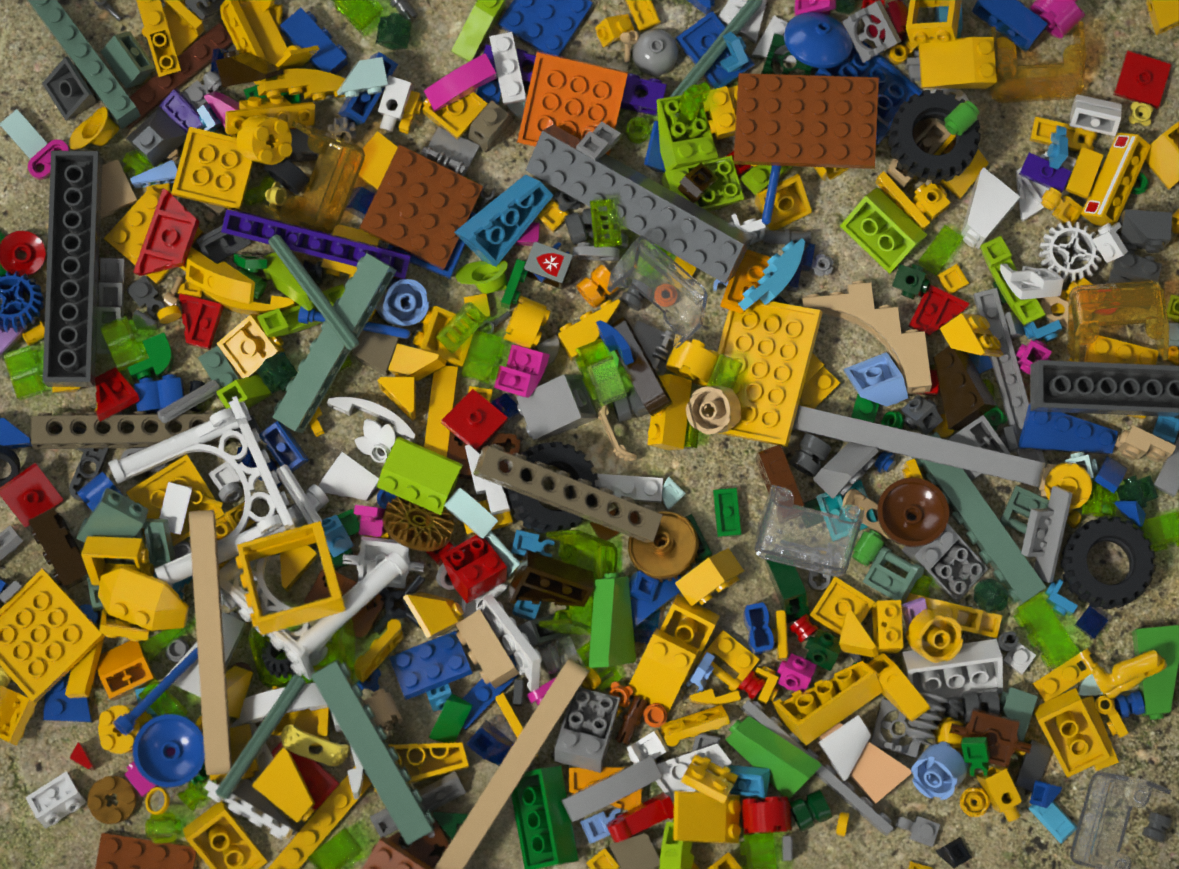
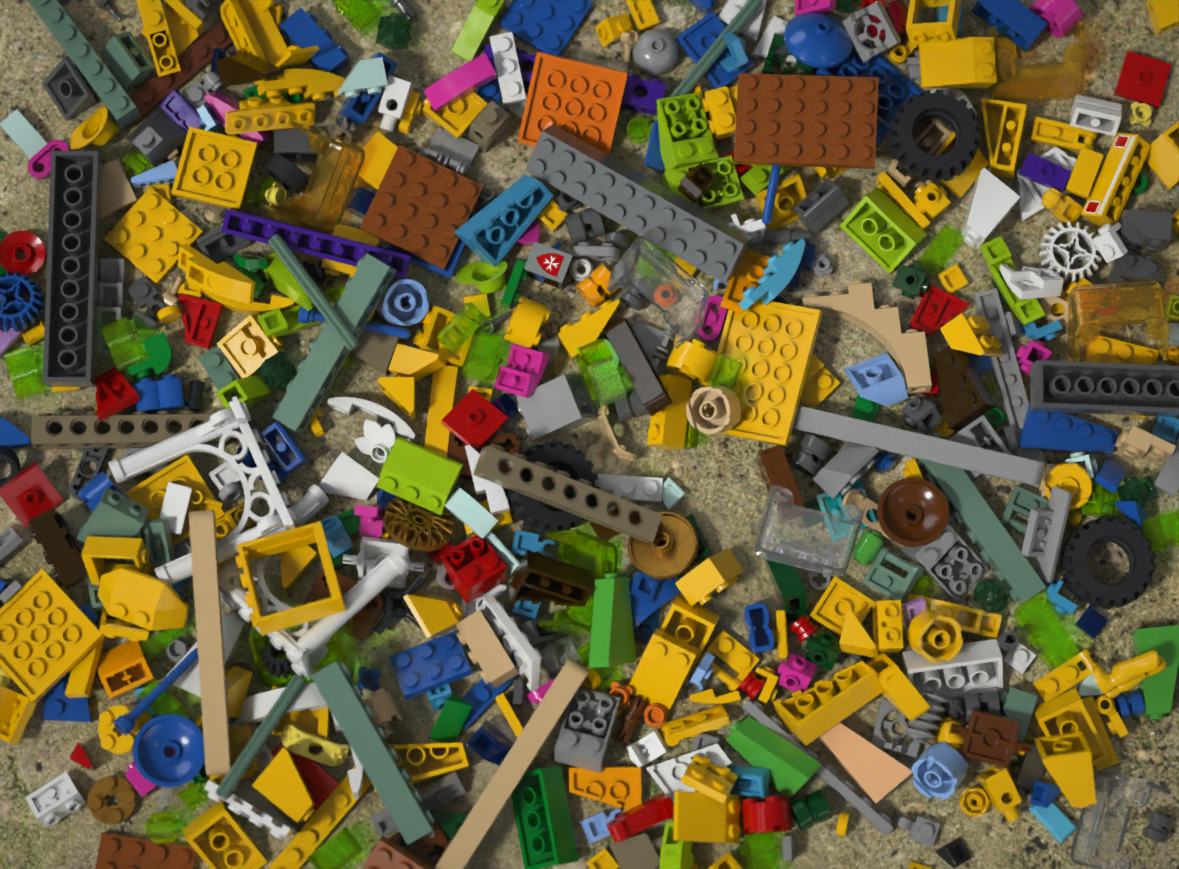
red wing [133,189,200,276] -> none
yellow piece [145,787,170,815] -> none
light grey axle [158,380,220,423] -> none
yellow brick [237,115,292,165] -> none
white axle [275,465,322,524] -> none
yellow plate [353,619,403,683] -> none
light grey slope [562,755,662,822] -> none
light grey slope [576,122,621,161] -> none
clear neon green slope [590,199,622,248] -> none
blue slope [596,320,634,365] -> none
clear neon green bracket [678,82,711,121] -> none
green plate [713,488,741,538] -> none
white slope [818,715,871,781] -> none
green plate [882,411,904,429] -> none
bright green brick [944,101,980,135] -> none
green plate [961,737,990,776] -> none
dark azure plate [1047,125,1068,169] -> none
none -> white plate [570,258,593,281]
none -> dark pink plate [697,295,727,342]
none -> dark grey brick [793,178,849,234]
none -> yellow wedge [981,98,1027,179]
none -> yellow slope [1034,731,1096,808]

